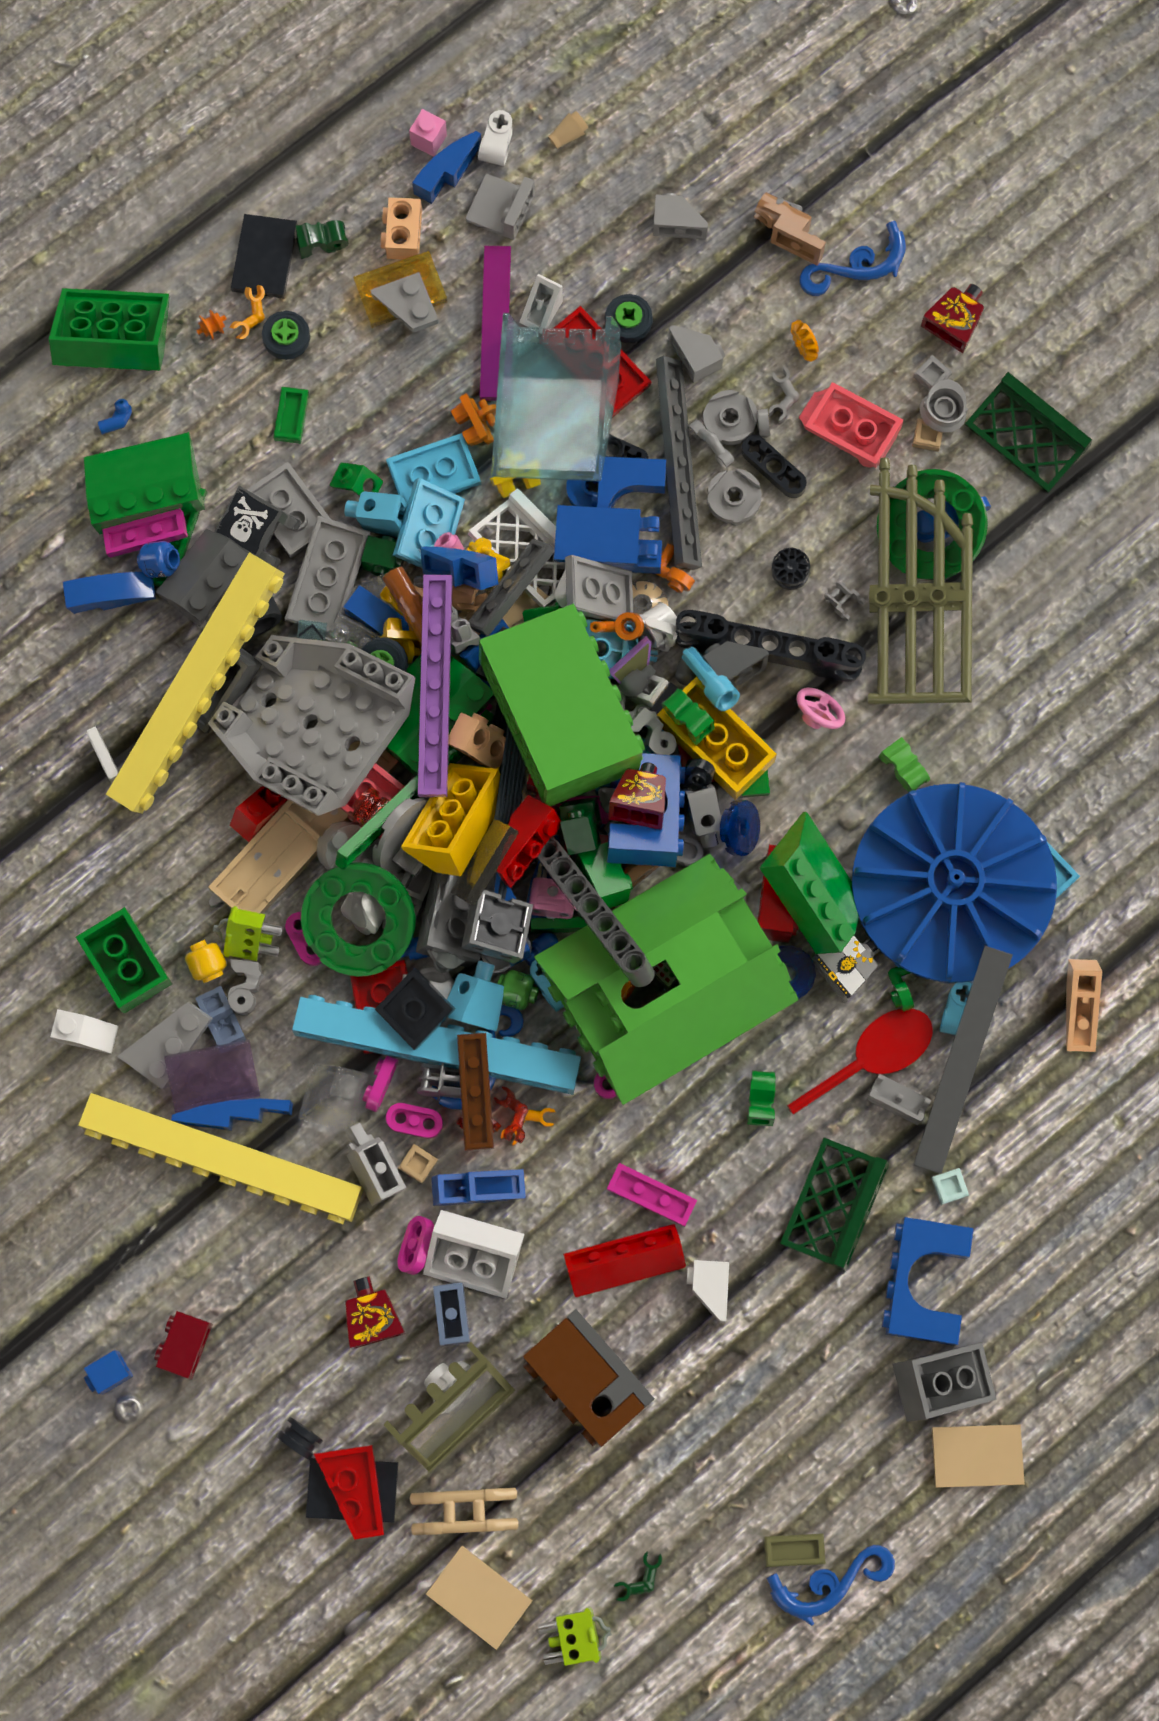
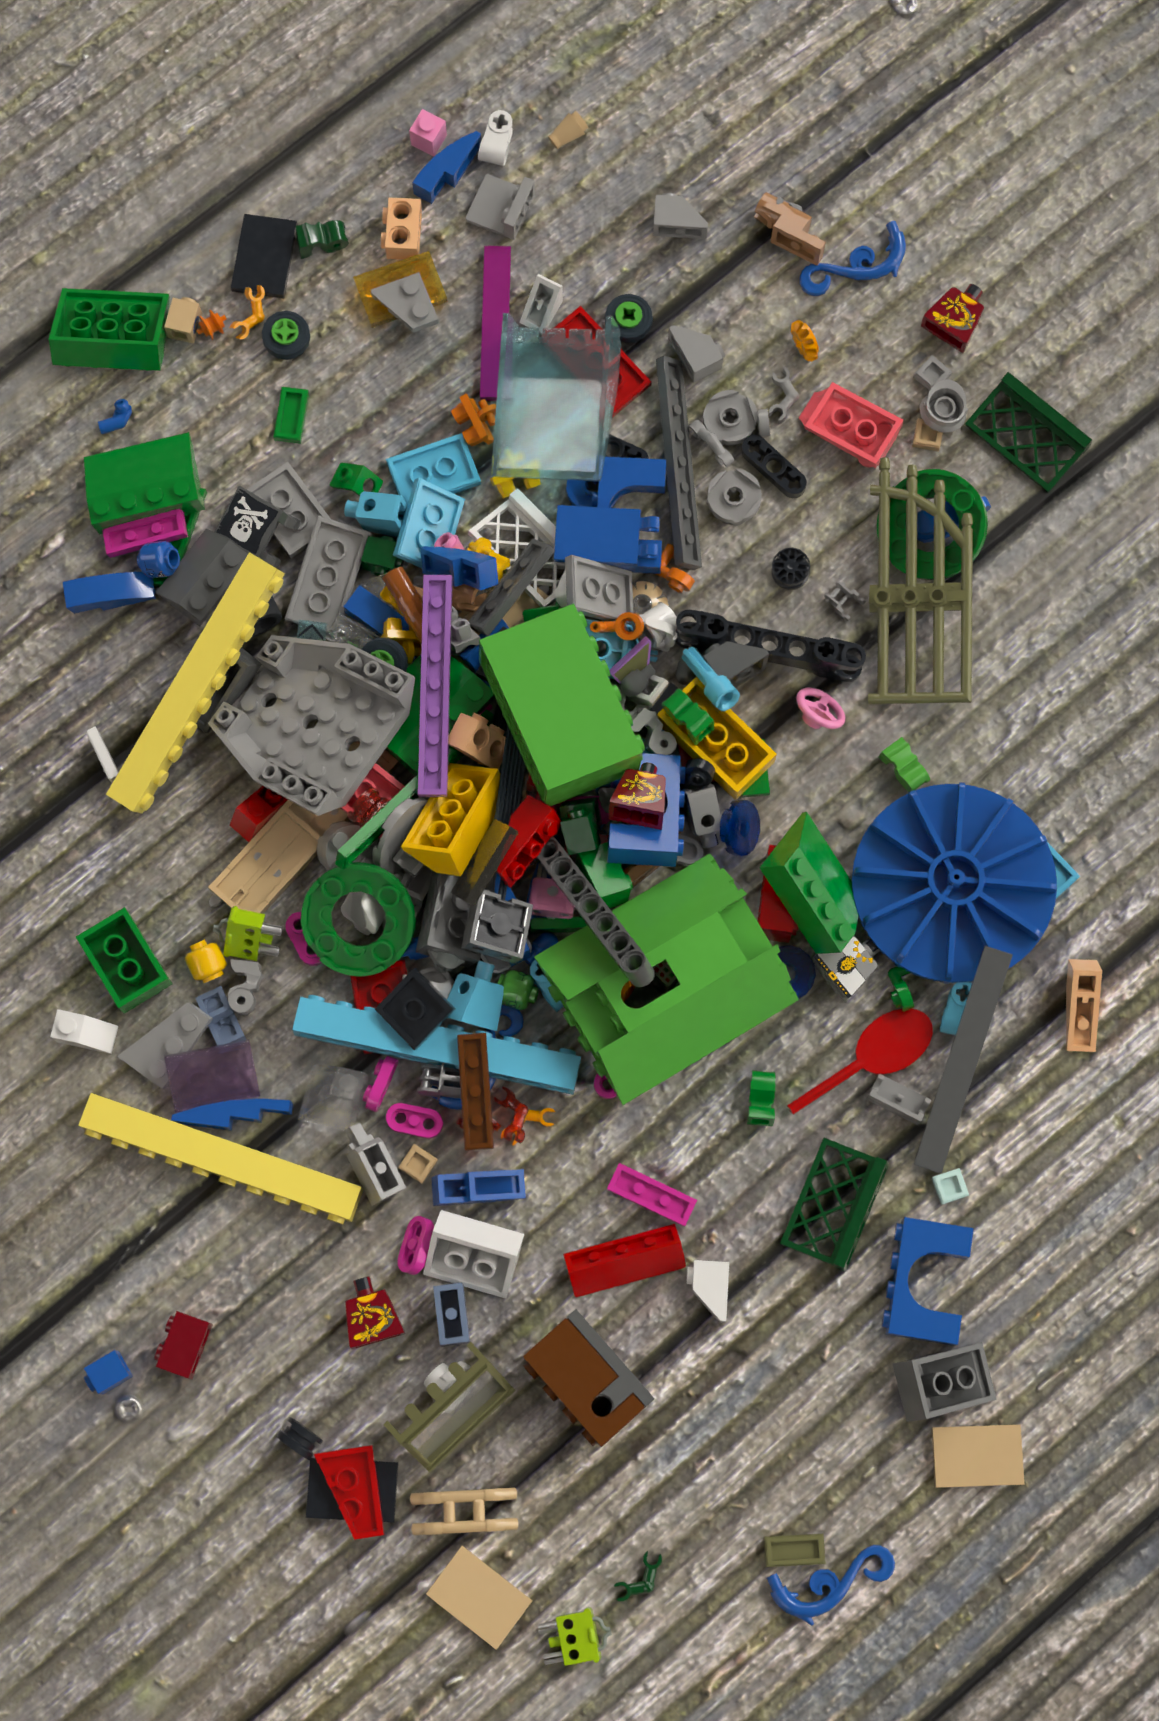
none -> tan brick [164,297,202,343]

